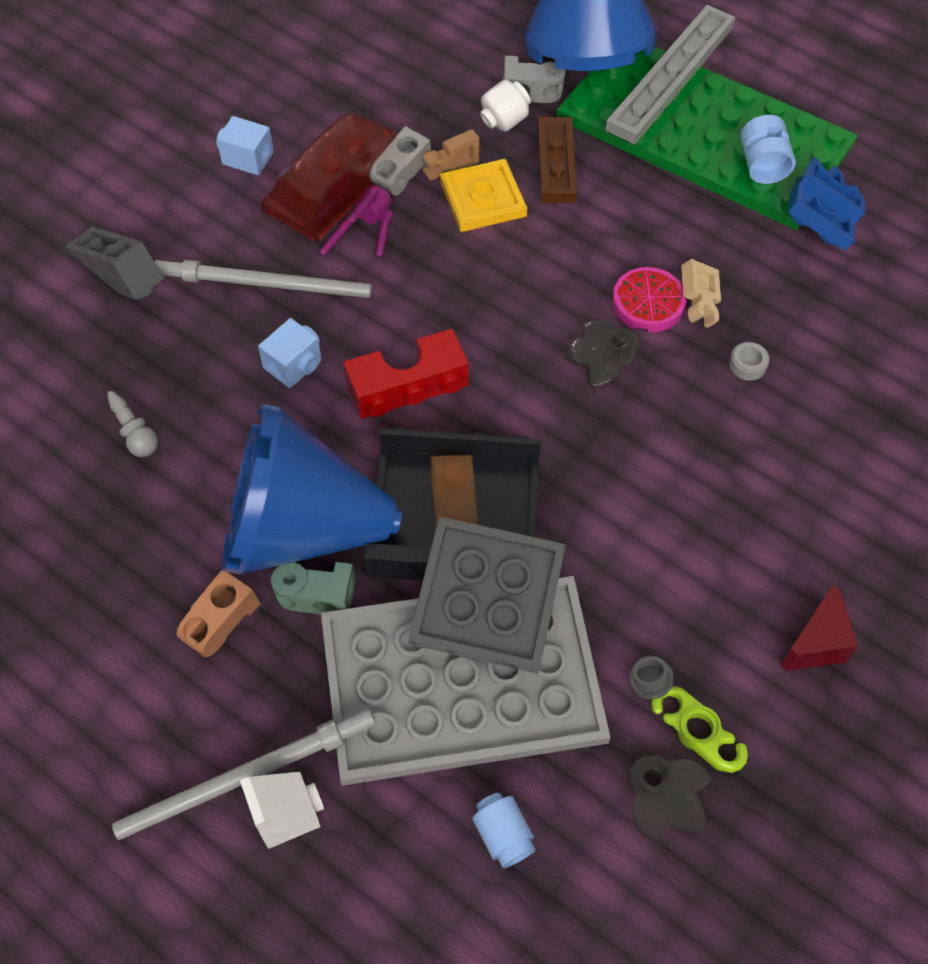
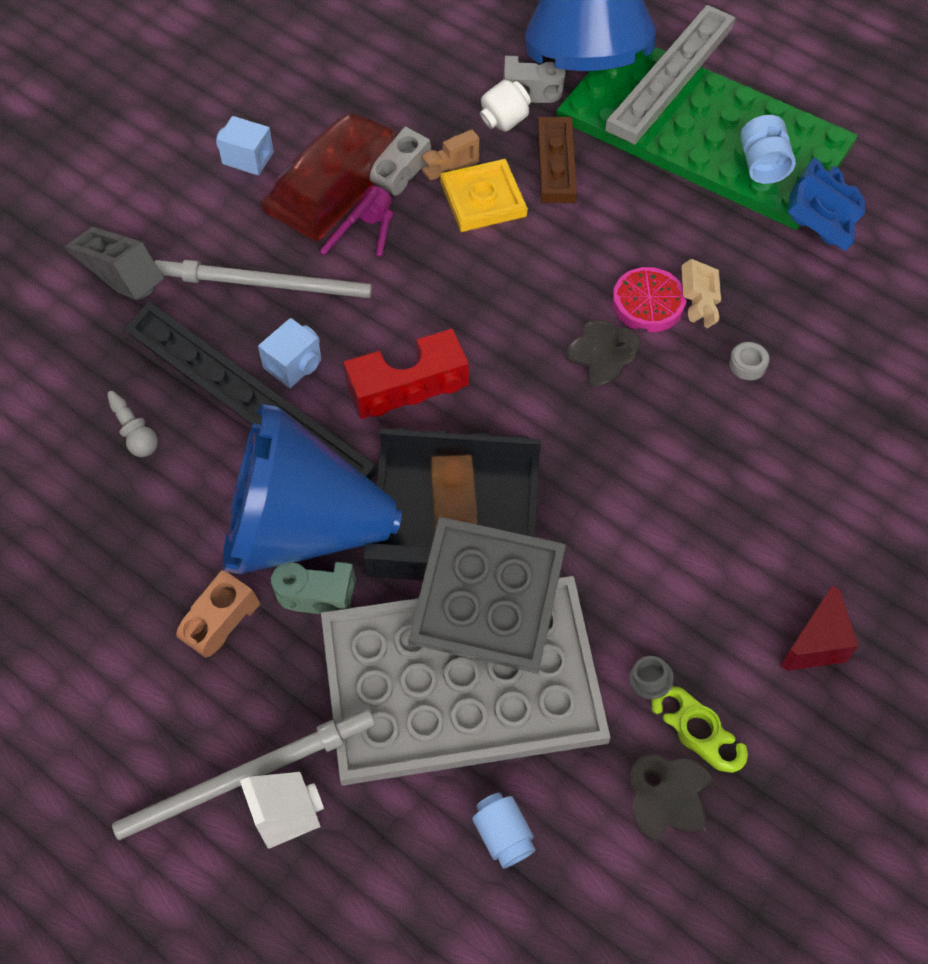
none -> black plate [124,301,378,480]

